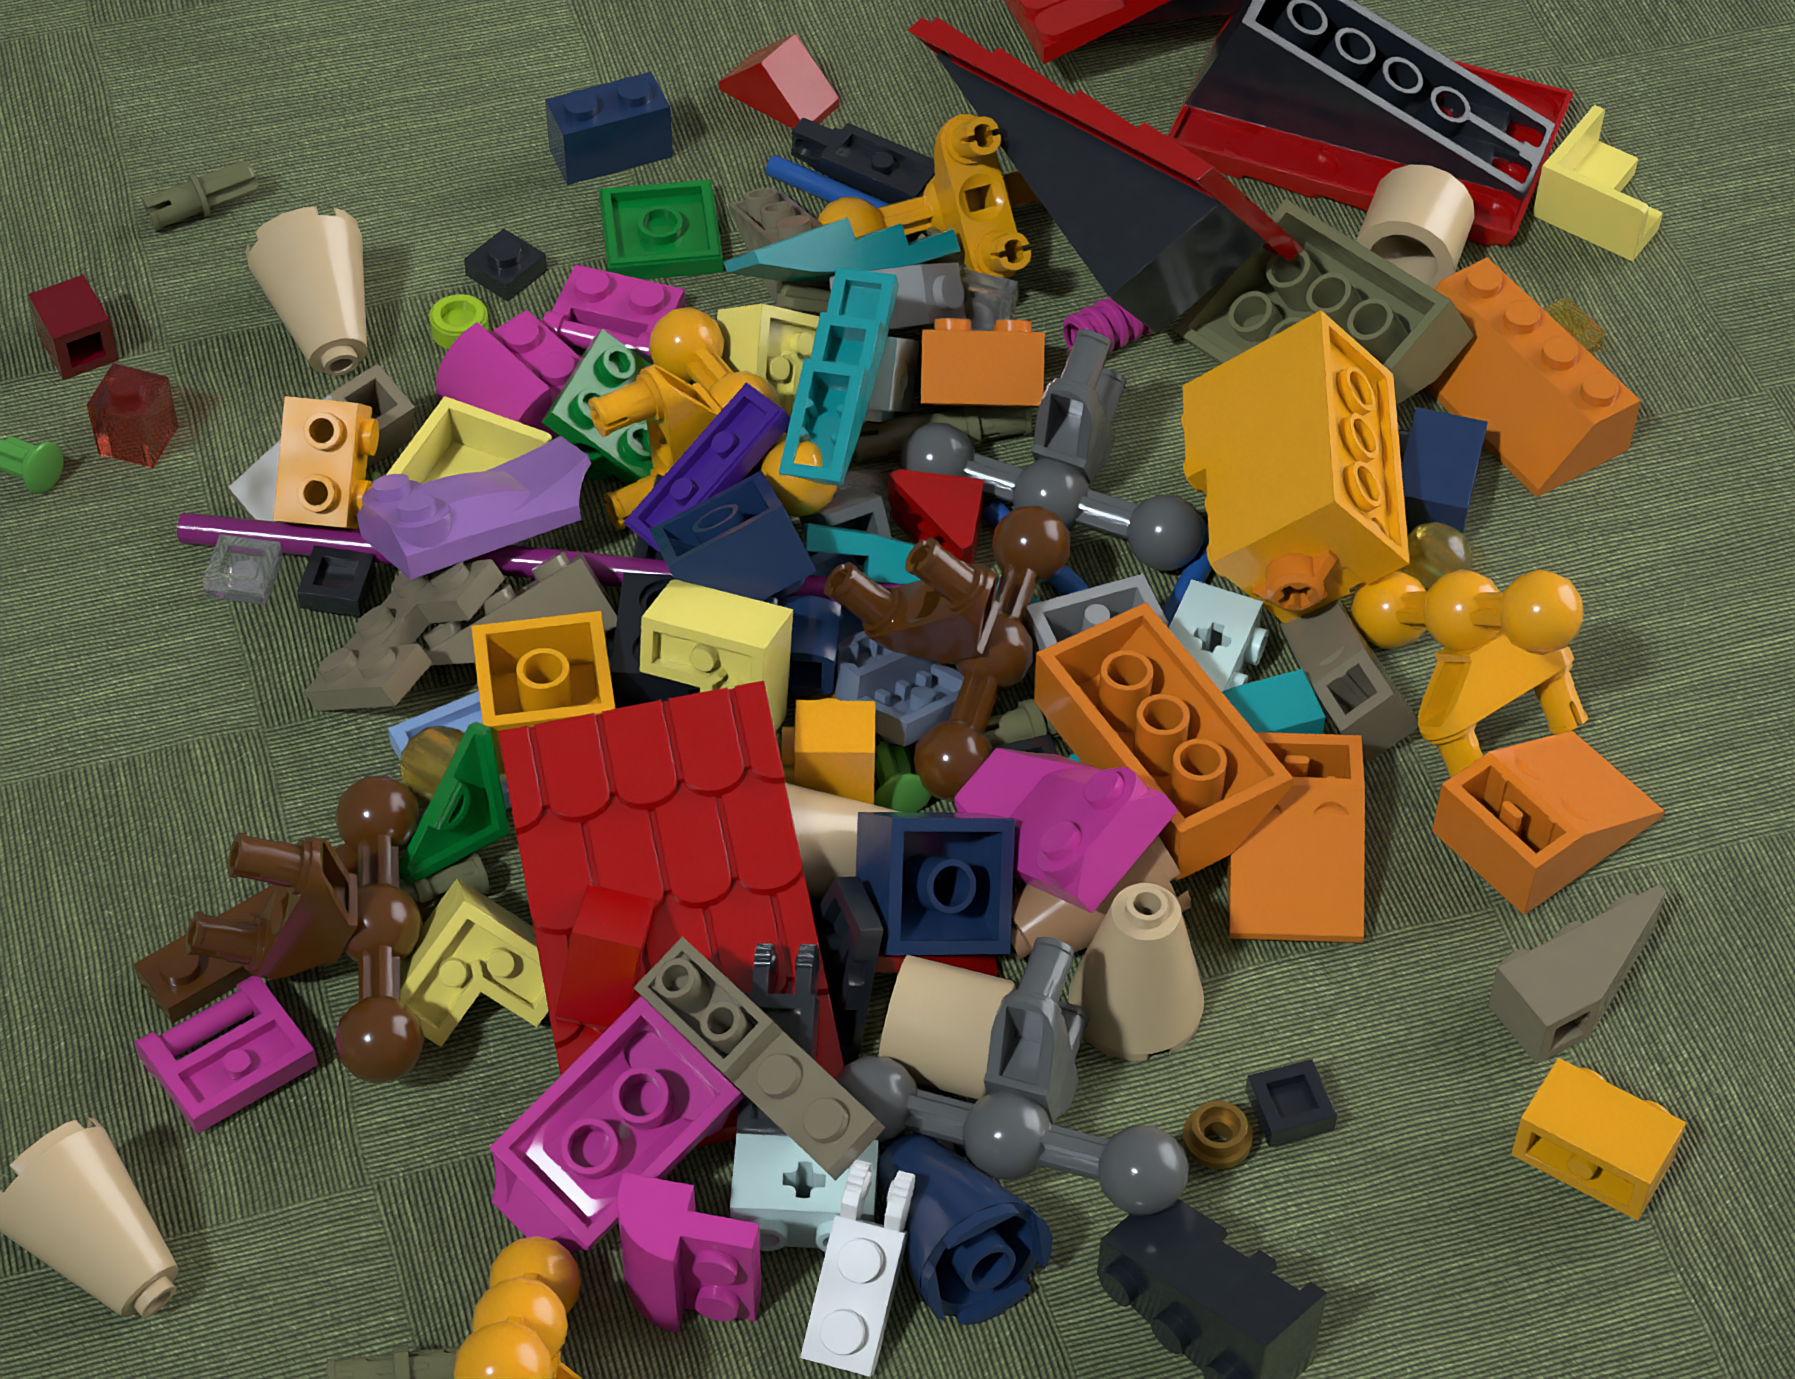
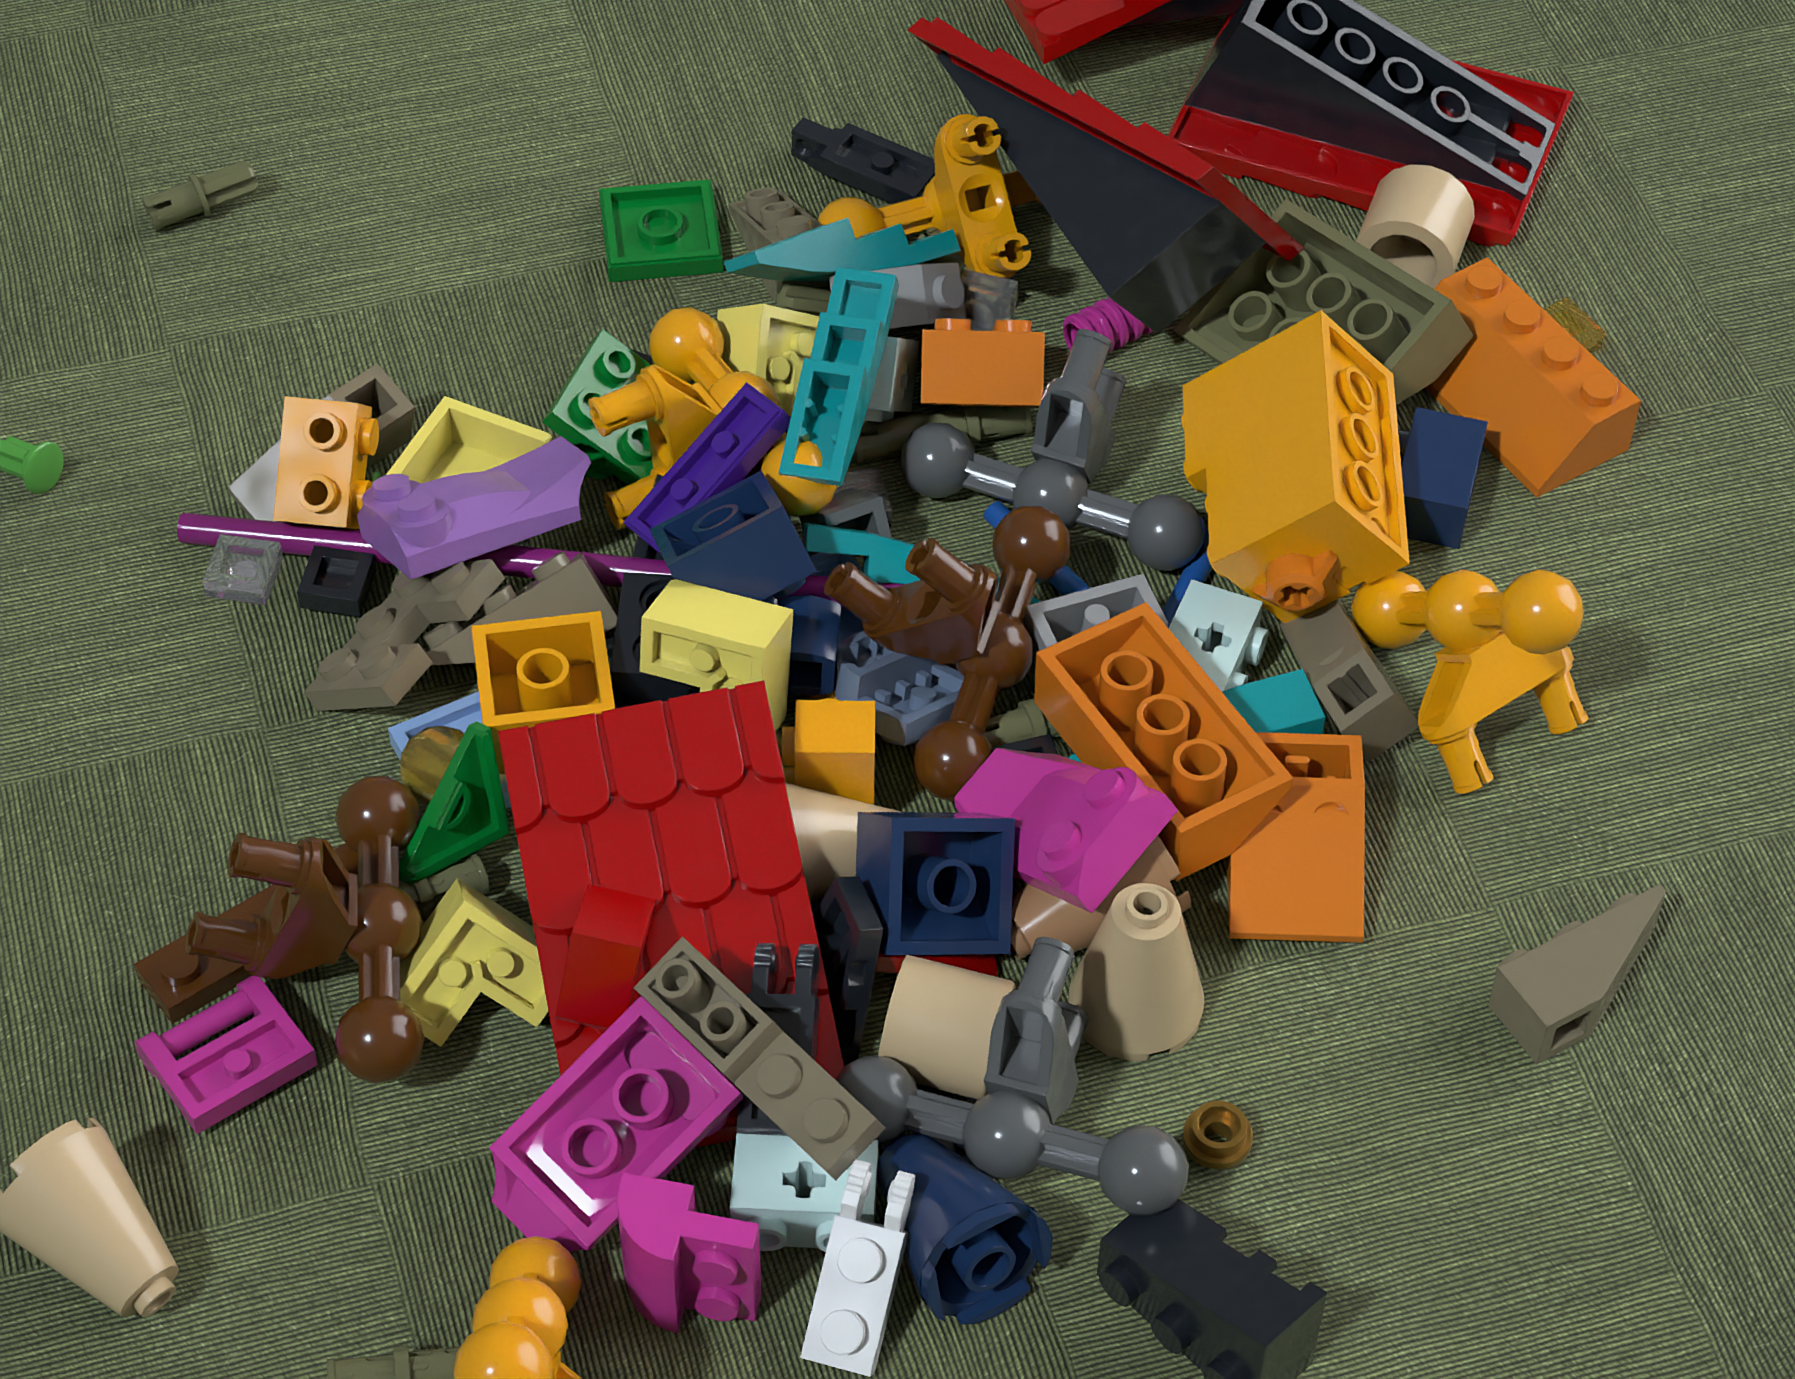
dark red brick [28,274,119,380] -> none
clear red brick [86,363,179,468] -> none
tan cone [245,207,367,376] -> none
lime tile [429,294,489,349] -> none
dark pink brick [436,310,581,439] -> none
black plate [464,228,547,302] -> none
dark pink plate [542,264,685,365] -> none
dark blue brick [545,72,673,185] -> none
slope [719,33,839,129] -> none
blue bar [766,155,917,238] -> none
bright green piece [875,740,931,812] -> none
red slope [888,469,984,564] -> none
black plate [1245,1059,1337,1147] -> none
clear yellow piece [1397,522,1472,591] -> none
orange slope [1432,730,1665,915] -> none
light orange brick [1511,1058,1687,1221] -> none
light yellow panel [1532,105,1663,262] -> none

